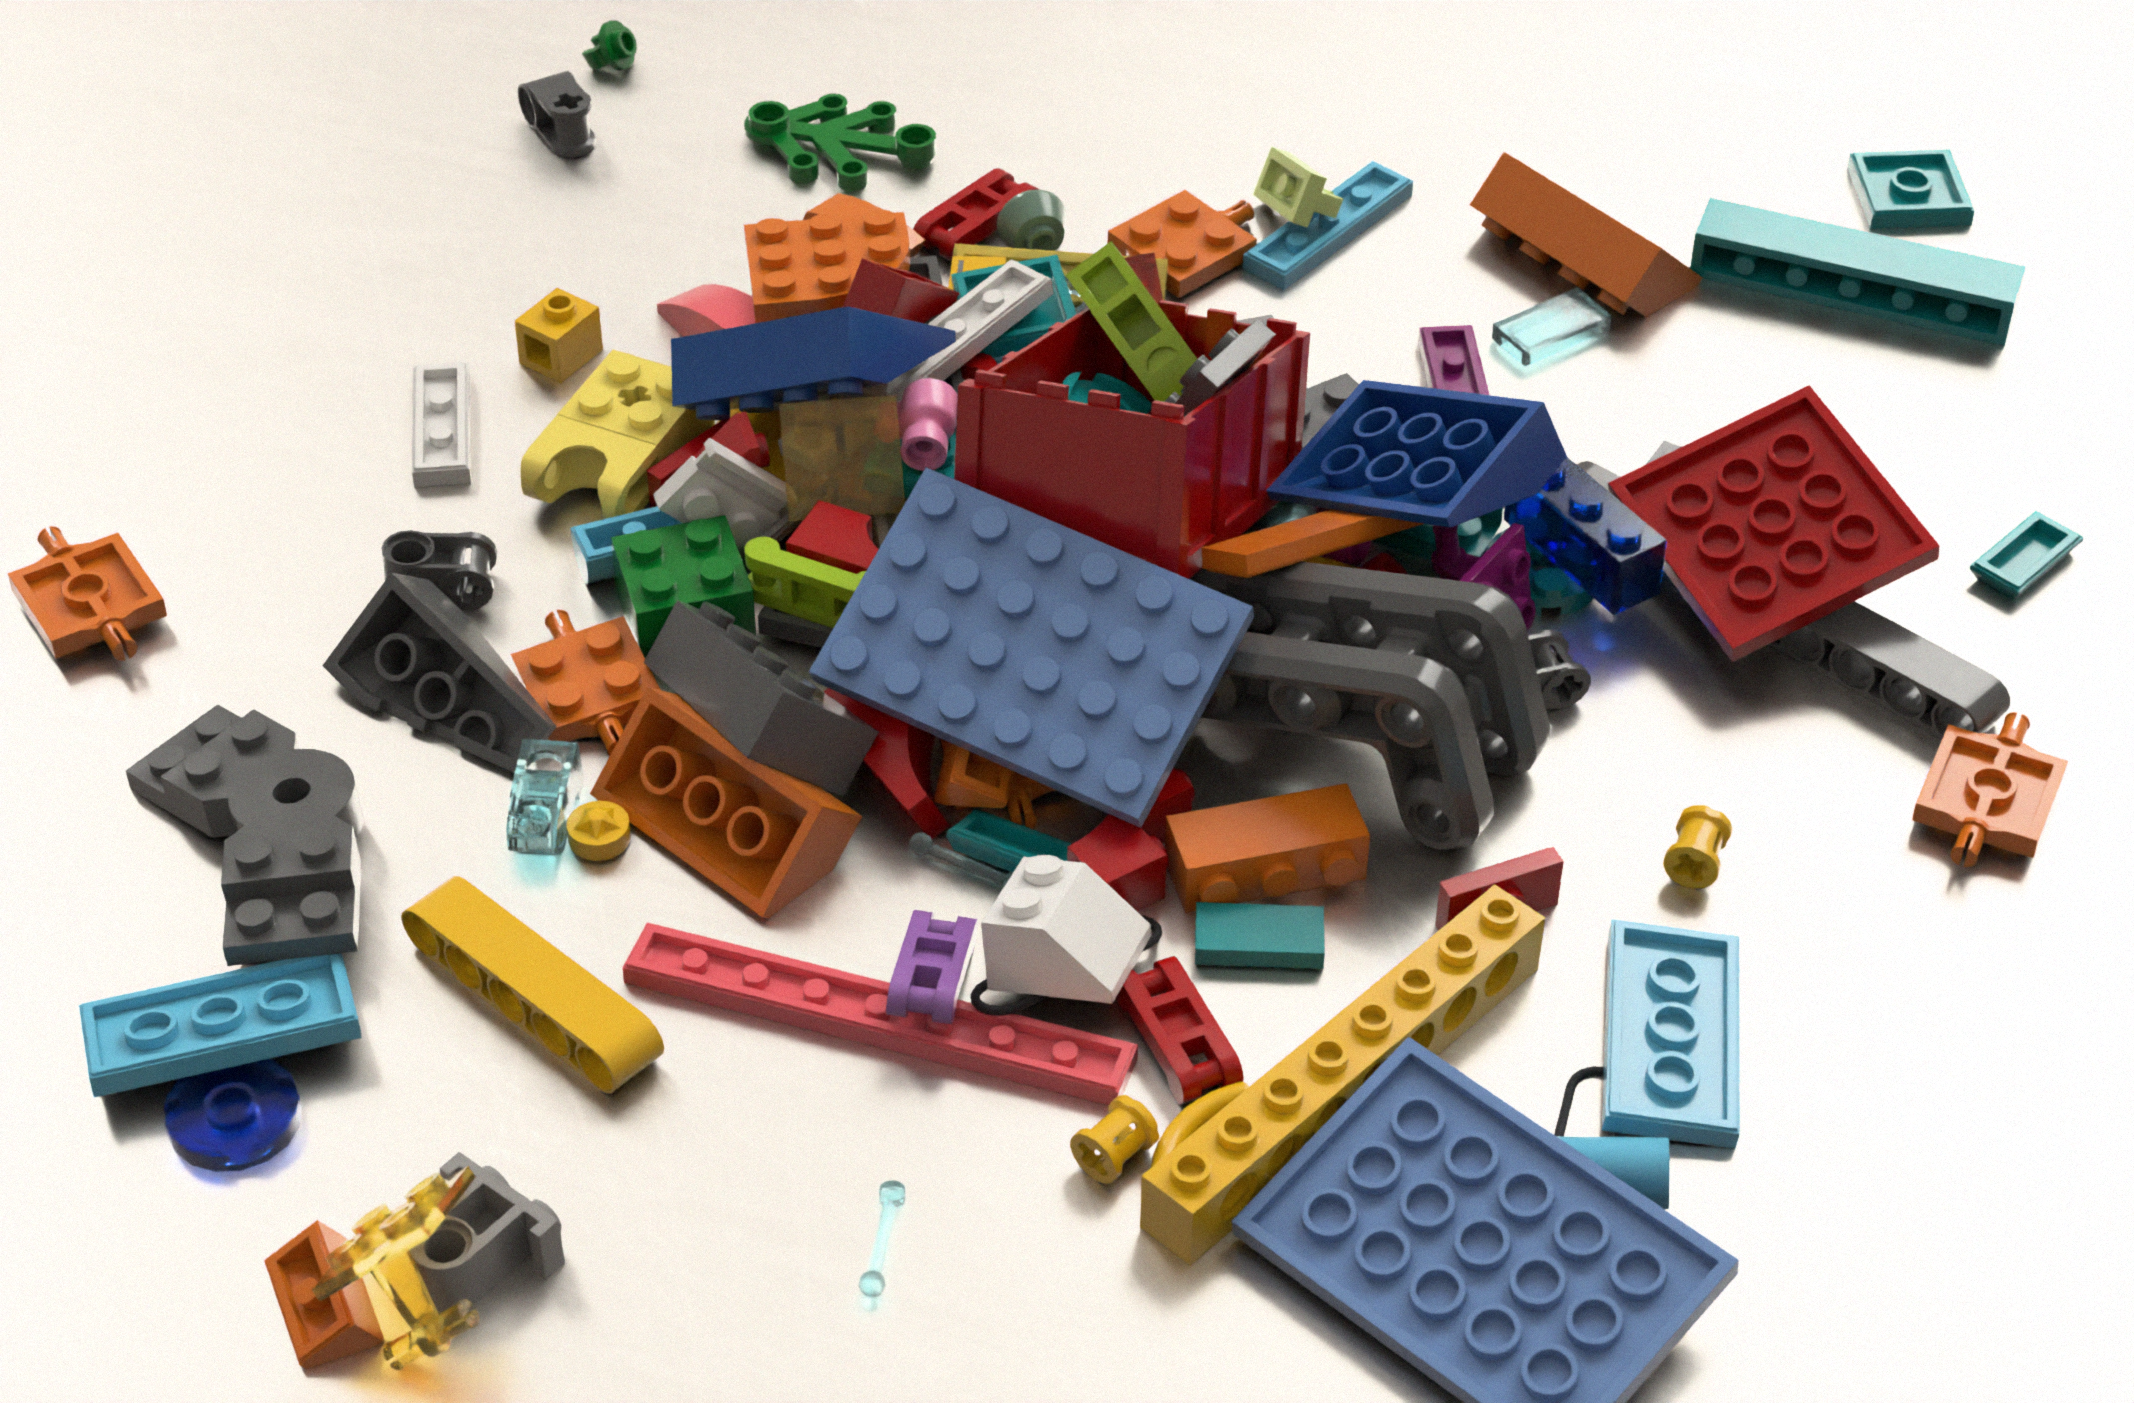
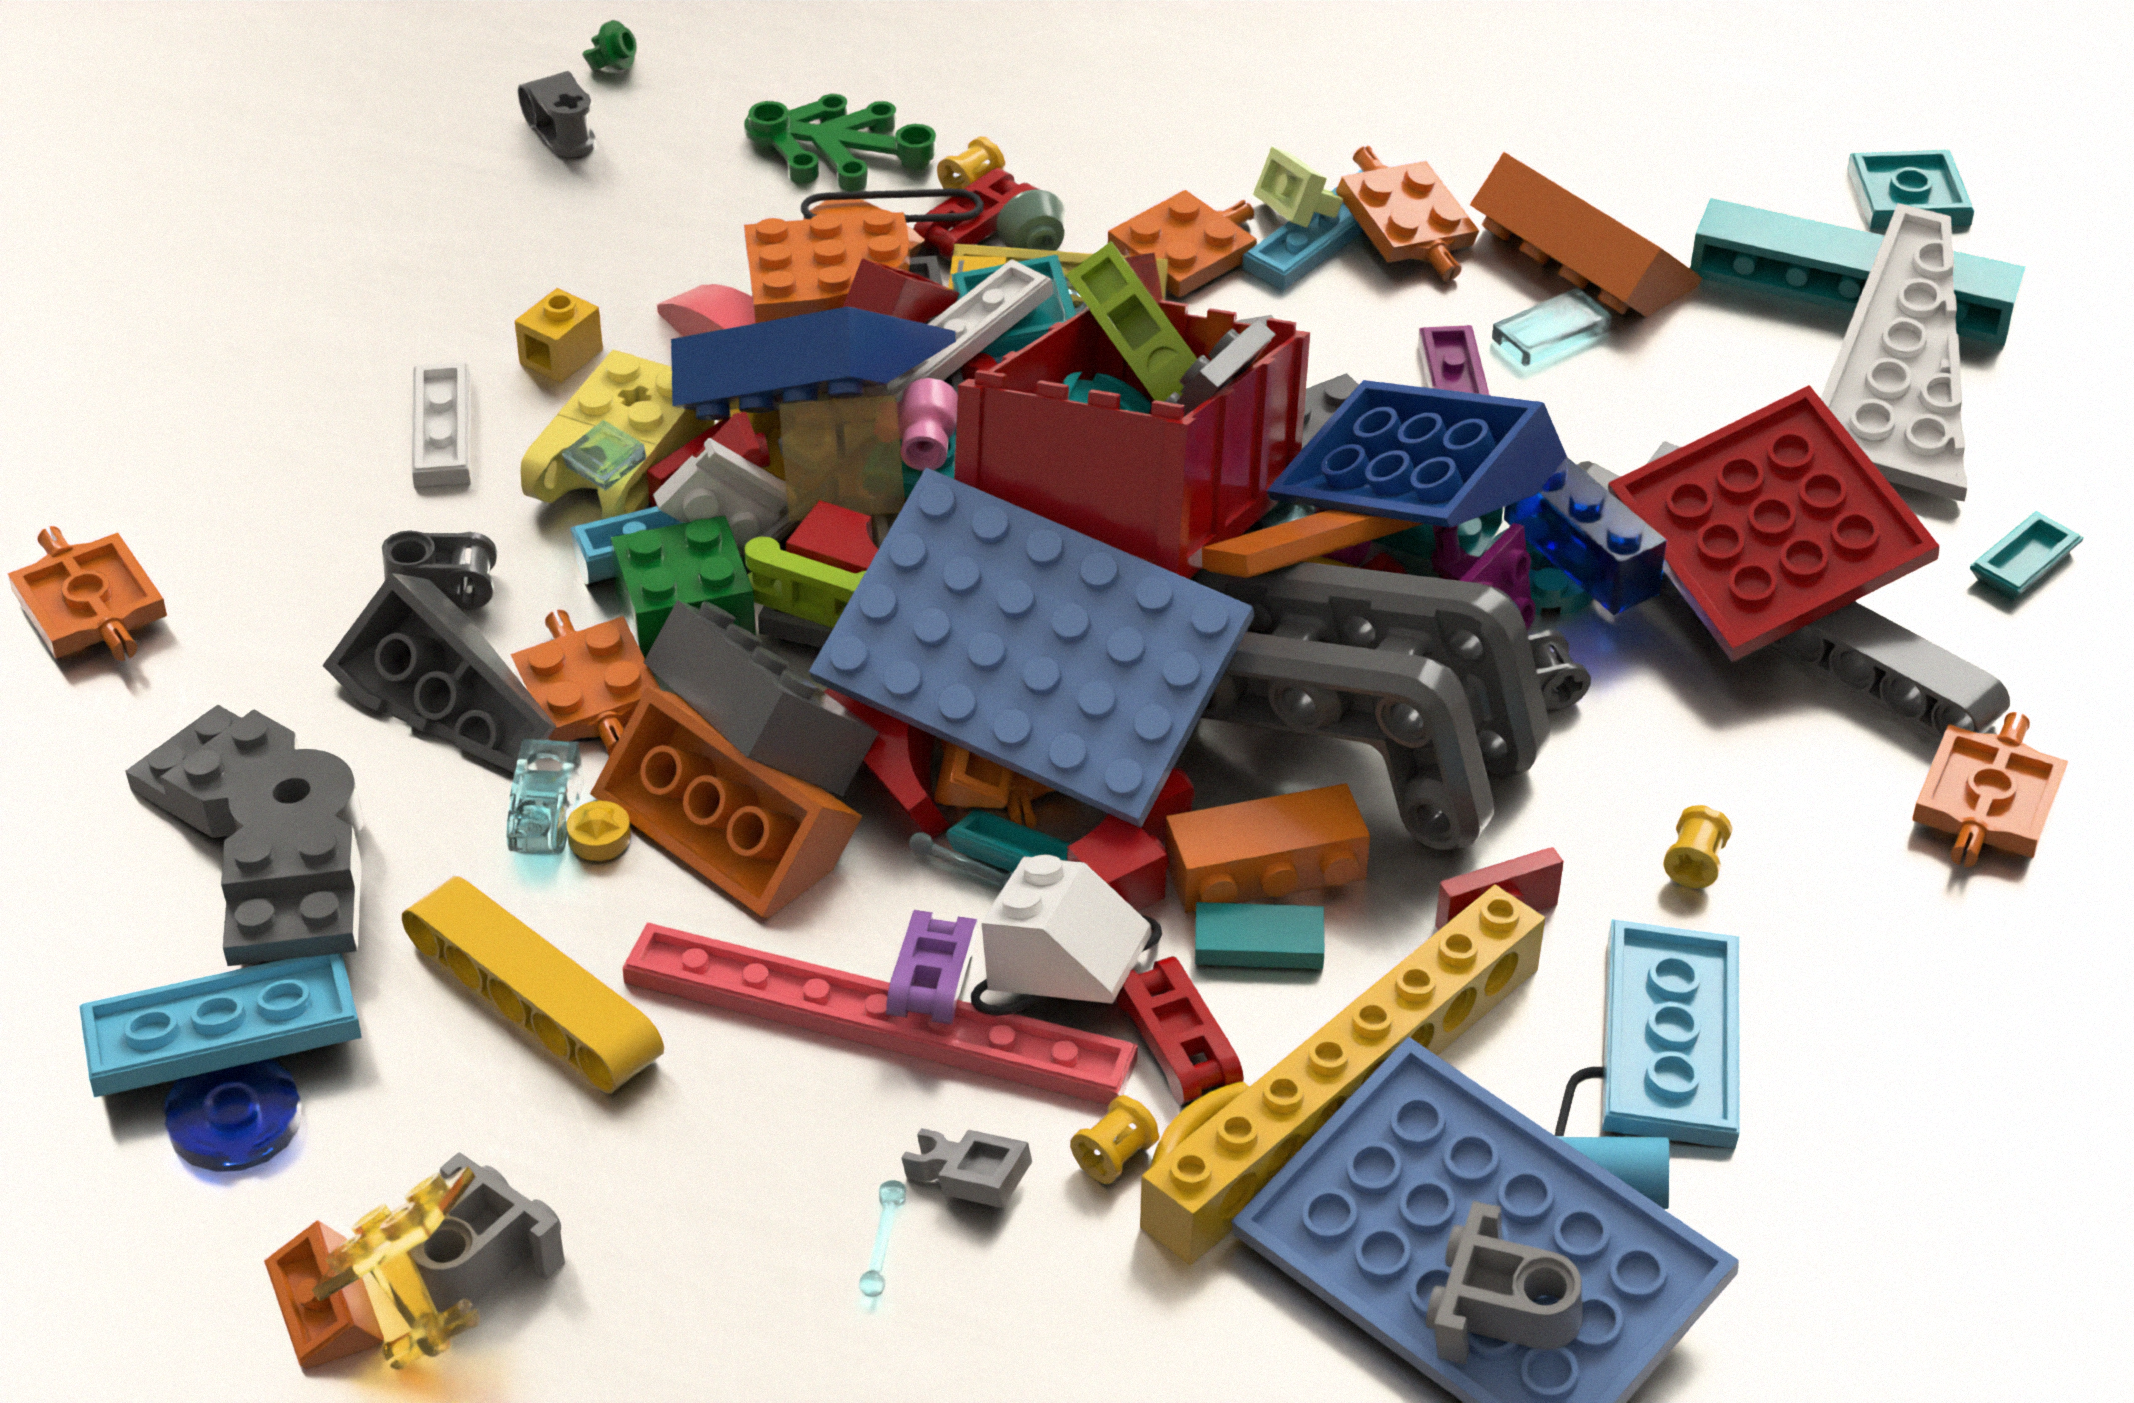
none -> clear light blue tile [562,420,647,491]
none -> black piece [800,189,983,223]
none -> flat silver plate [901,1128,1033,1208]
none -> yellow bush [937,136,1006,197]
none -> orange plate [1335,145,1480,282]
none -> light grey pin [1426,1201,1583,1364]
none -> white wing [1820,203,1968,502]

